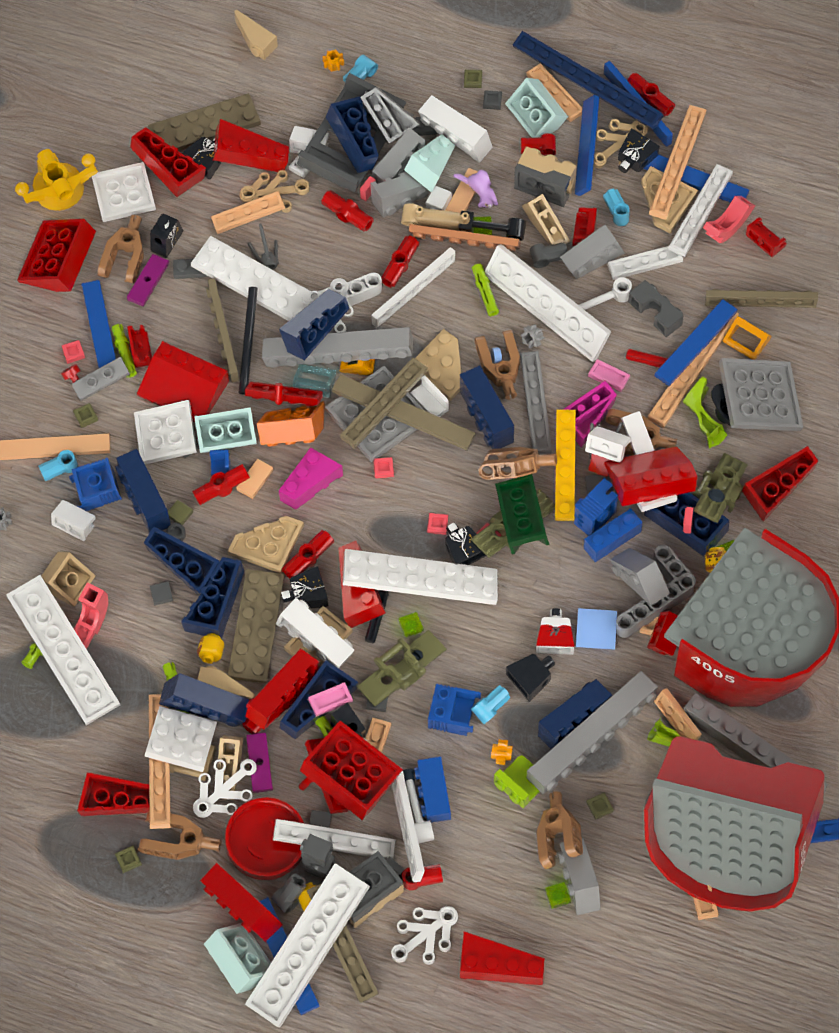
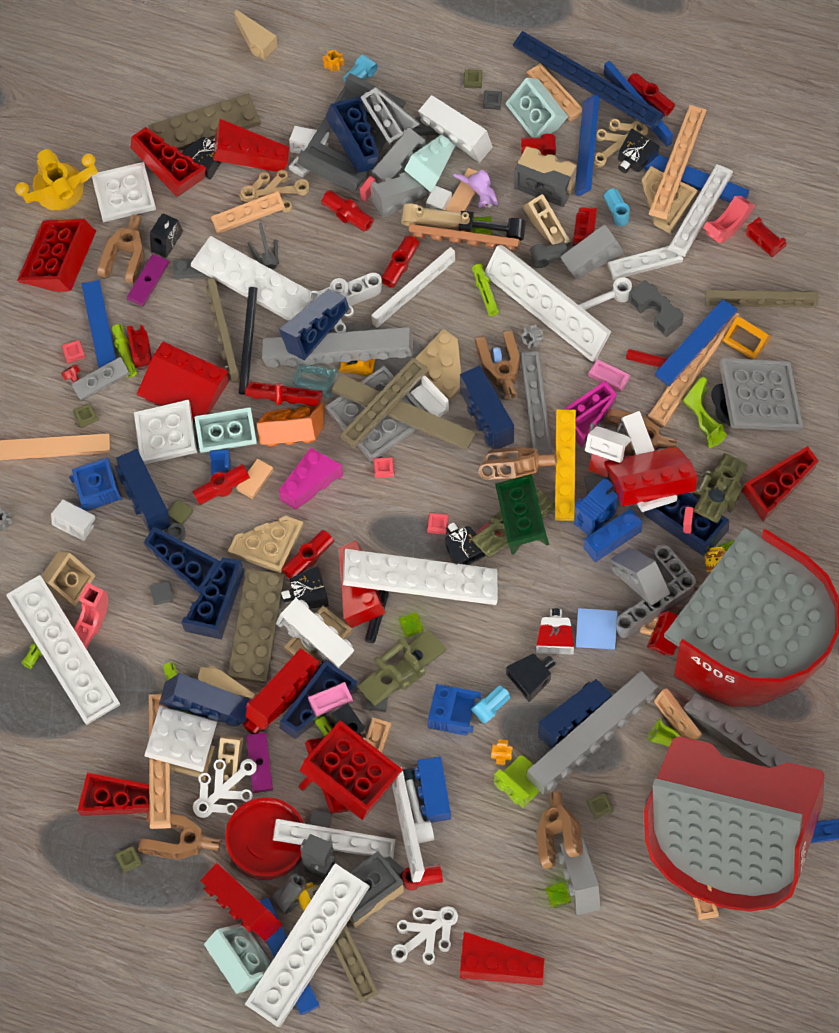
medium azure piece [38,450,78,481] -> none
yellow head [197,633,224,664] -> none

